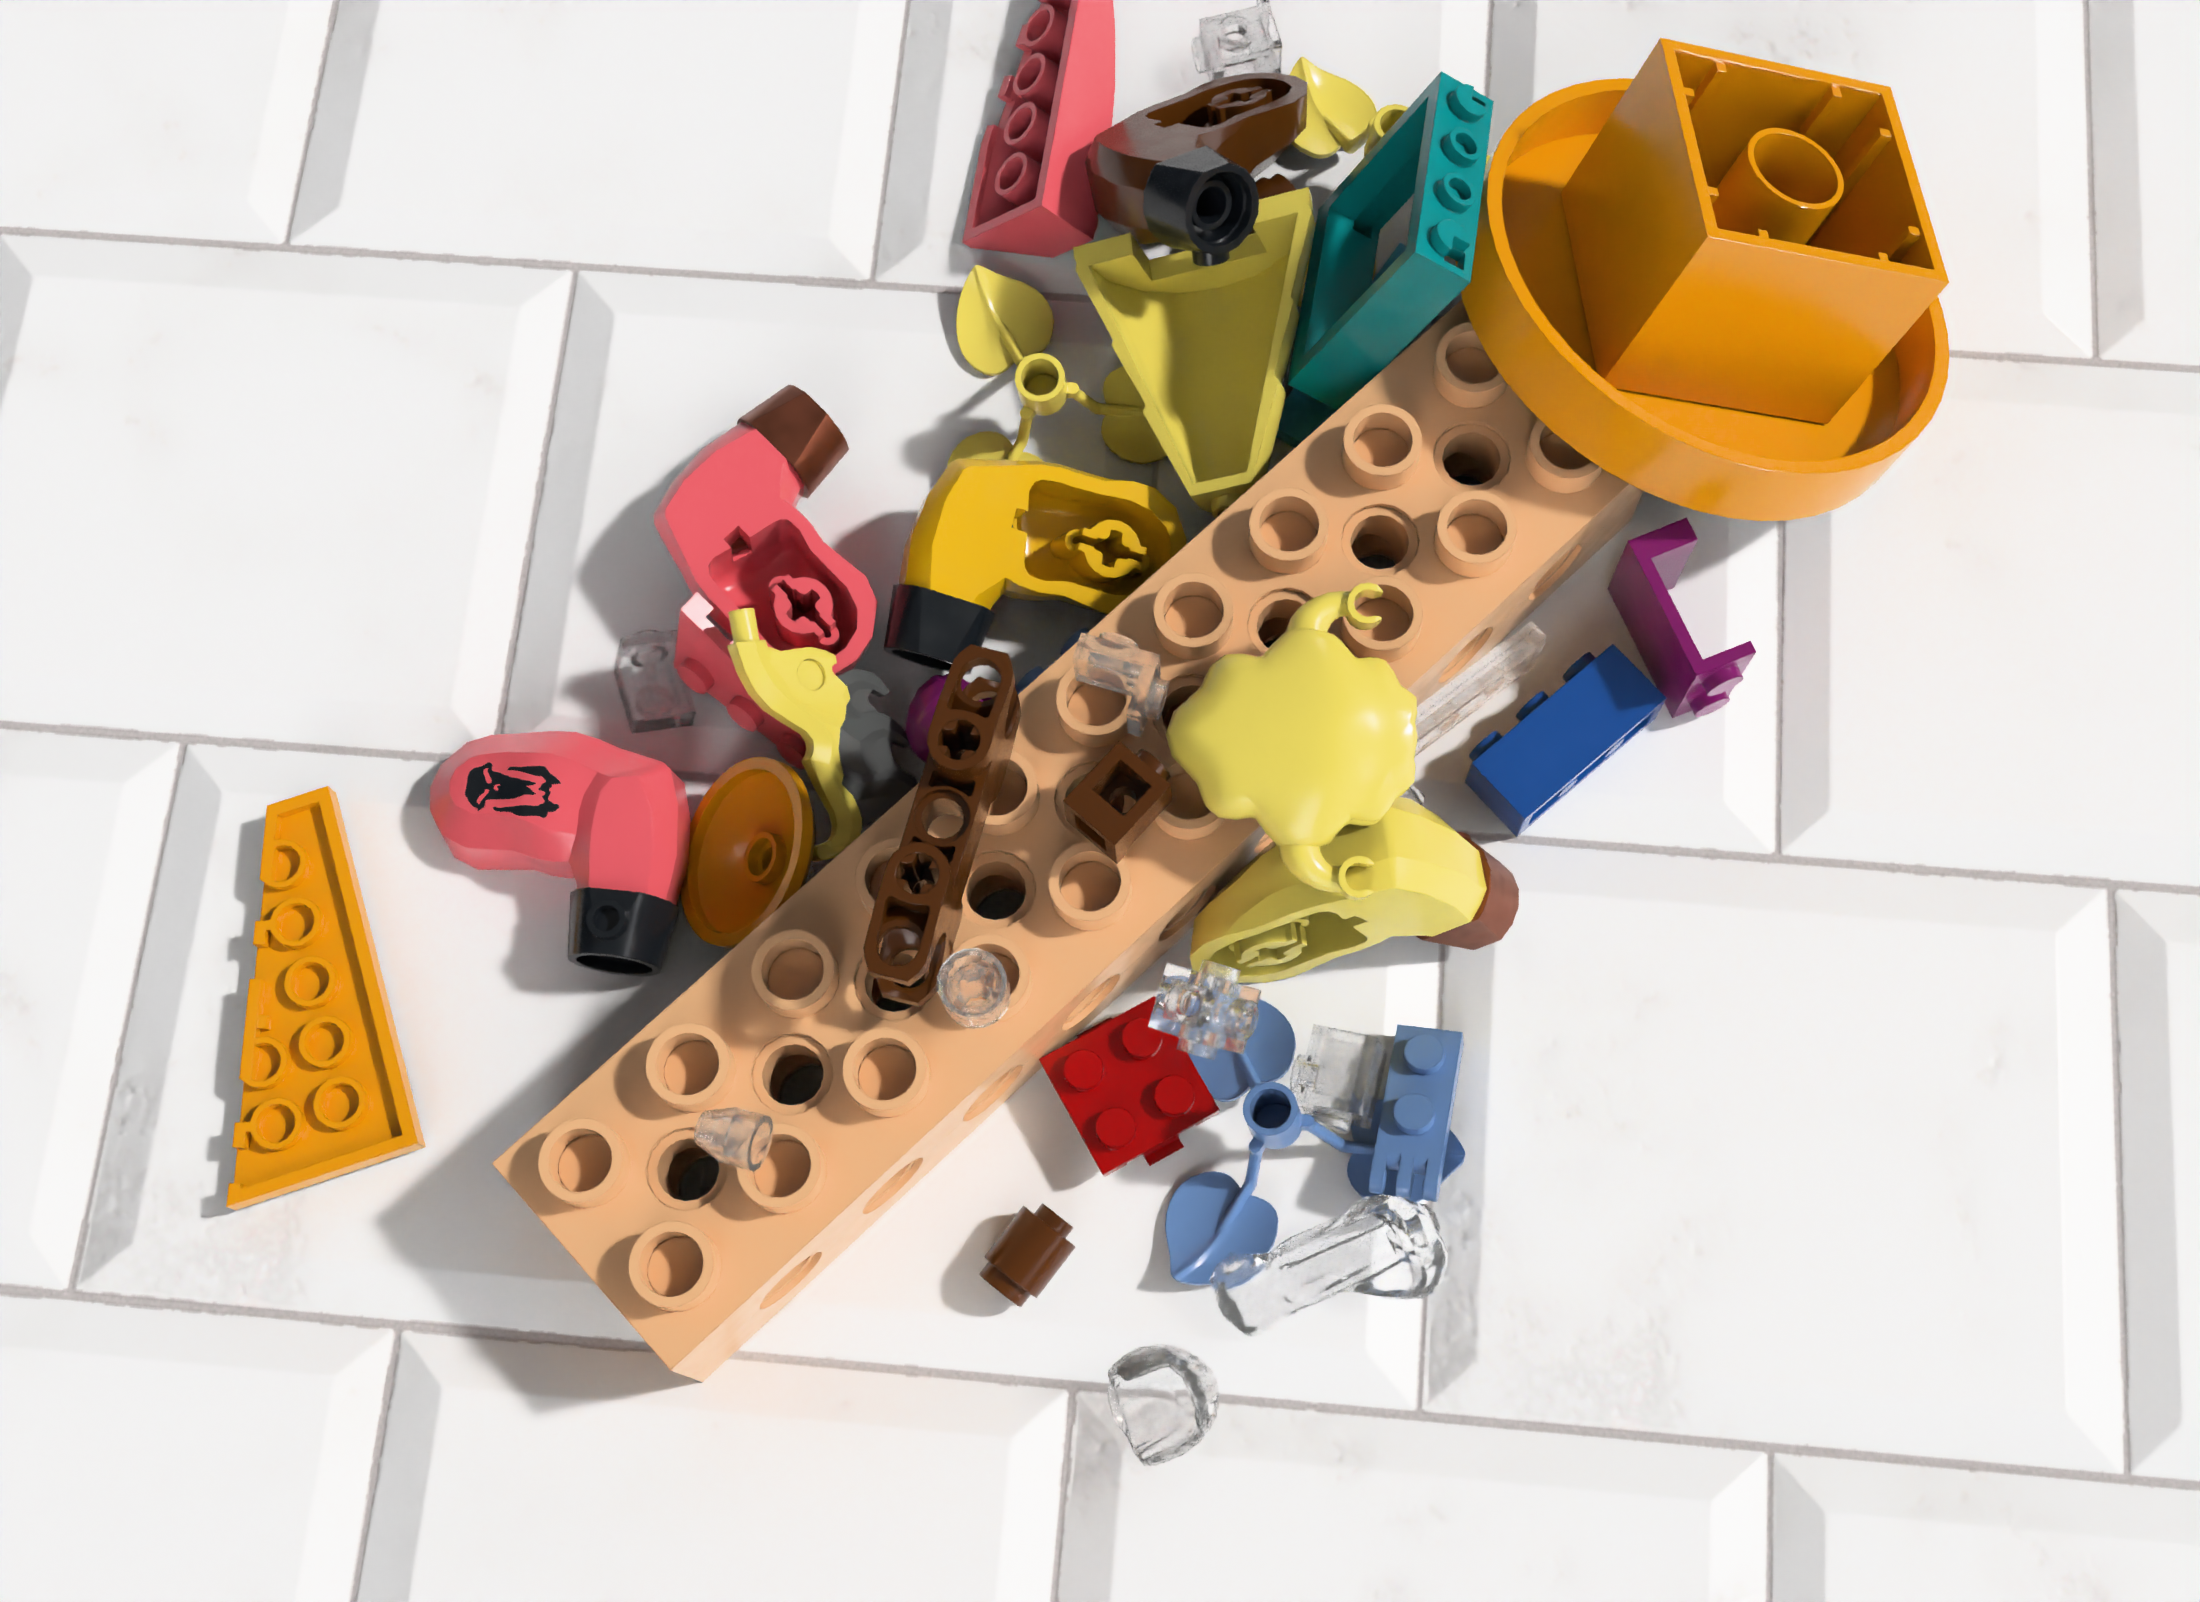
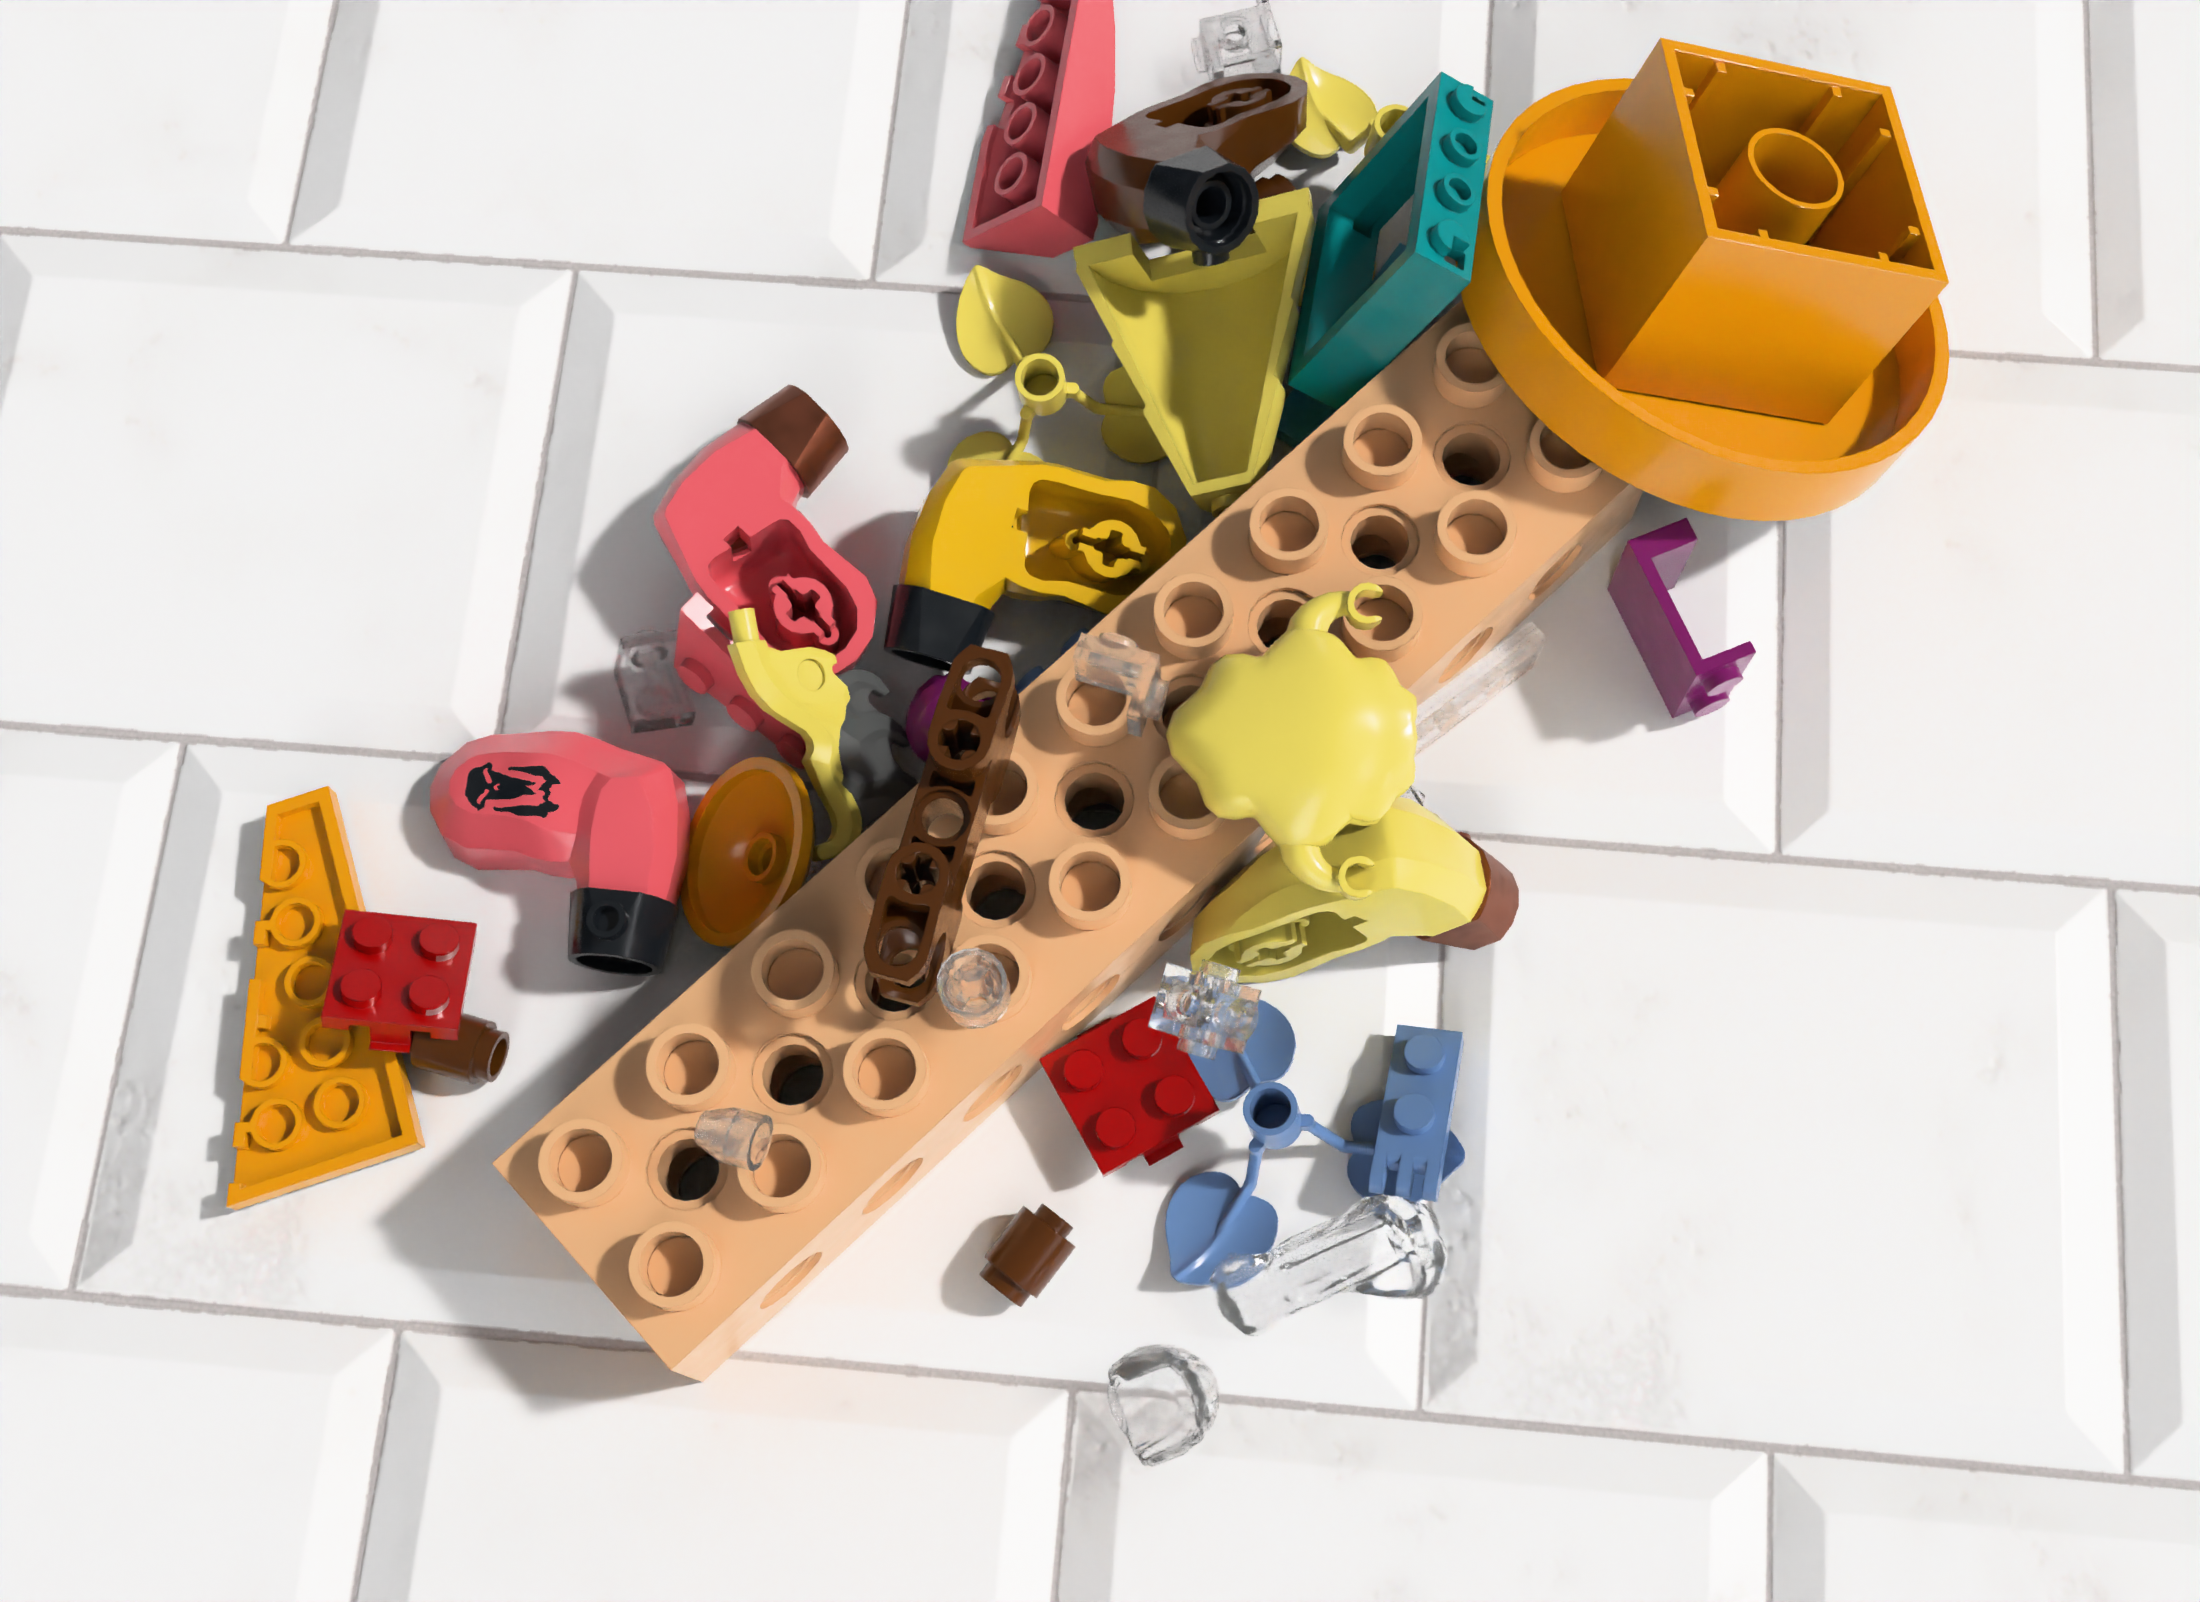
reddish brown brick [1063,741,1172,864] -> none
clear brick [1290,1024,1388,1134] -> none
blue brick [1465,644,1667,837] -> none
none -> red piece [321,909,477,1053]
none -> reddish brown brick [410,1013,510,1084]

